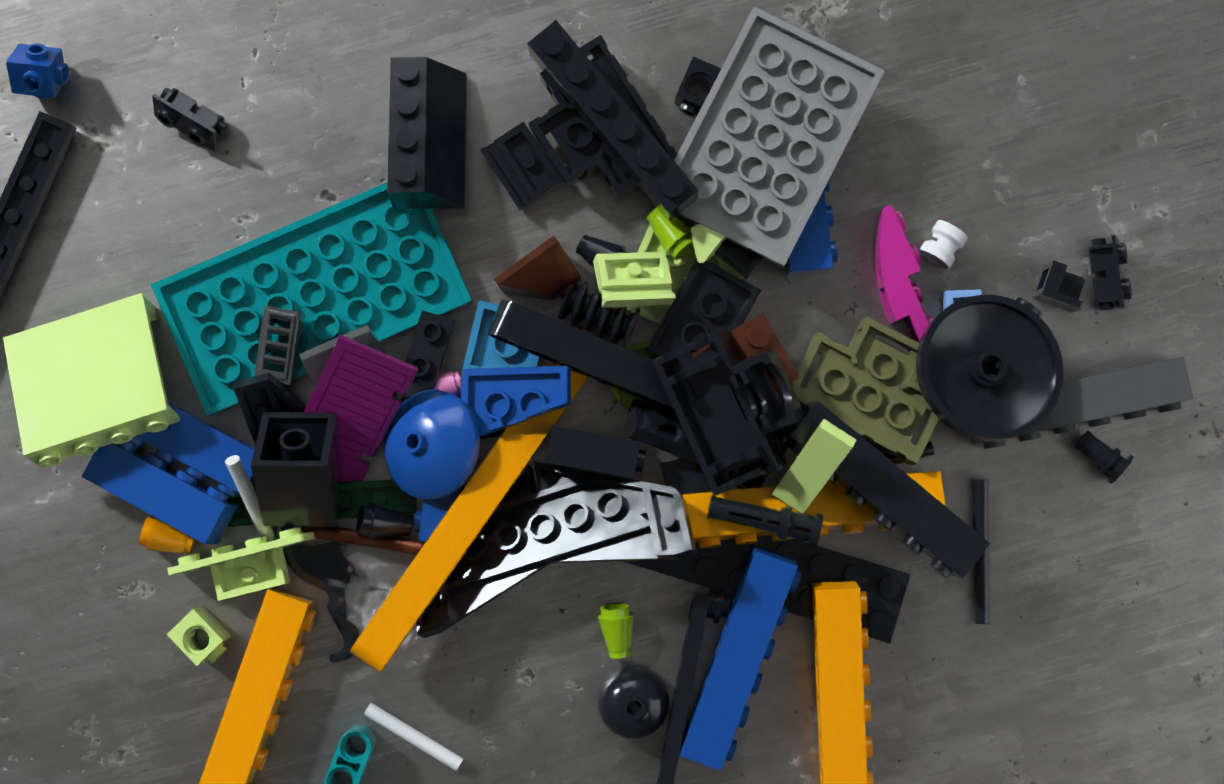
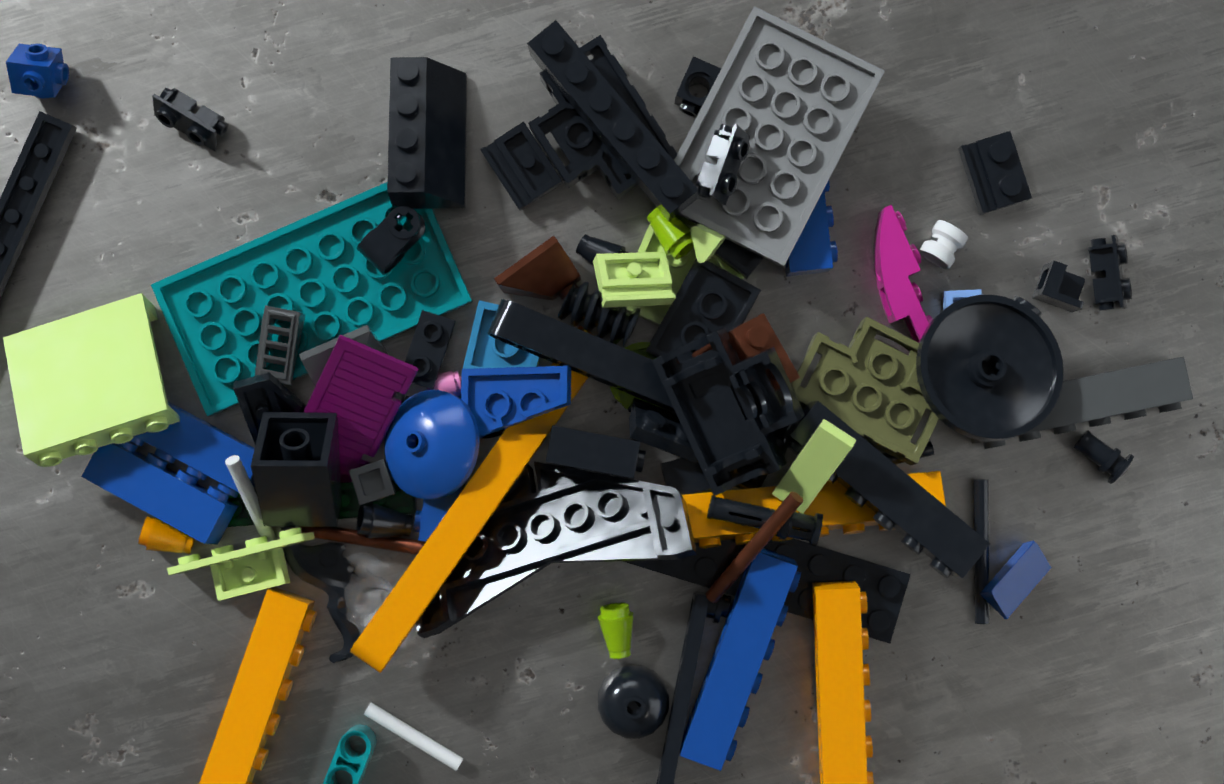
yellowish green brick [166,606,232,666] -> none
none -> dark grey plate [349,459,397,505]
none -> black piece [357,206,426,275]
none -> black hinge [695,124,750,205]
none -> copper bar [705,492,803,603]
none -> black plate [958,131,1032,215]
none -> blue slope [980,540,1052,619]

